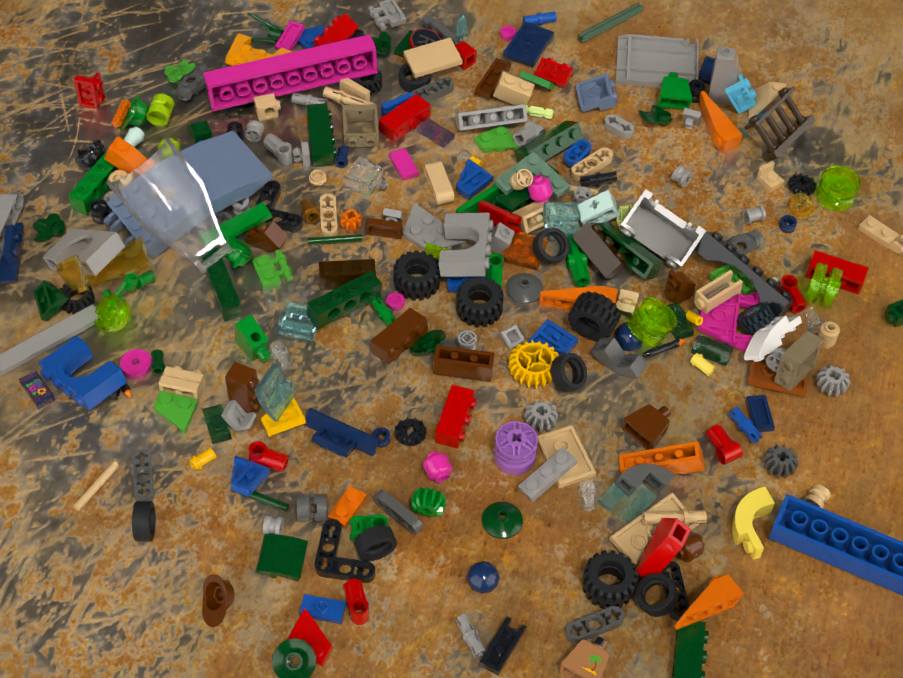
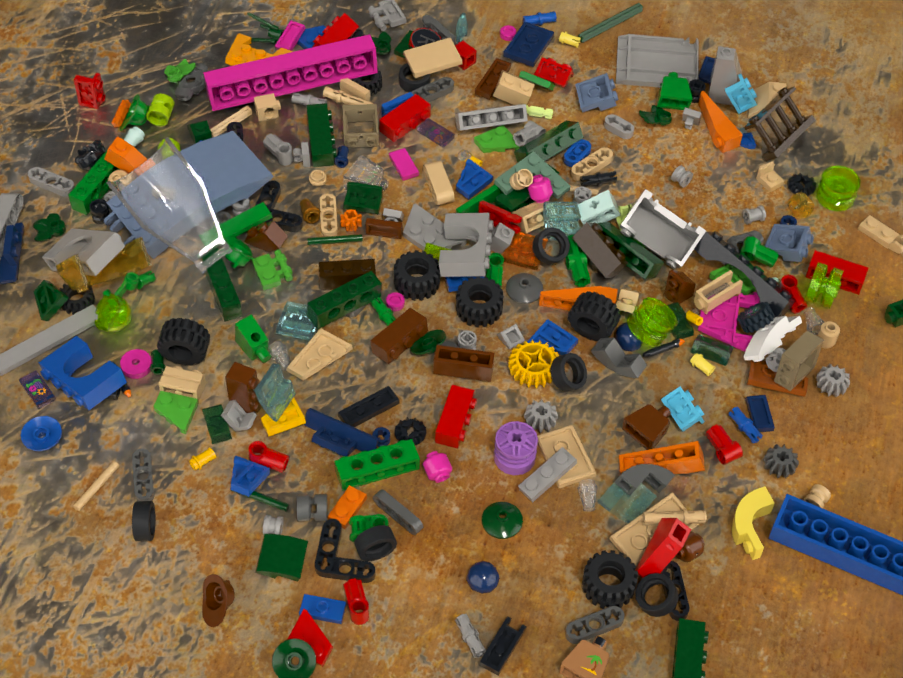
light grey wheel [244,120,264,142] -> none
green gear [411,487,446,518] -> none
orange slope [674,574,744,630] -> none
none -> blue dish [21,416,62,451]
none -> light grey beam [28,167,75,197]
none -> black tyre [157,318,210,366]
none -> tan axle [210,106,252,138]
none -> tan wing [287,328,353,381]
none -> green brick [335,439,420,491]
none -> black plate [338,386,399,427]
none -> dark green bracket [343,182,383,214]
none -> light yellow pin [559,31,581,48]
none -> medium azure bracket [661,386,705,431]
none -> blue tile [740,132,756,149]
none -> green piece [740,236,779,268]
none -> sand blue plate [765,224,814,262]

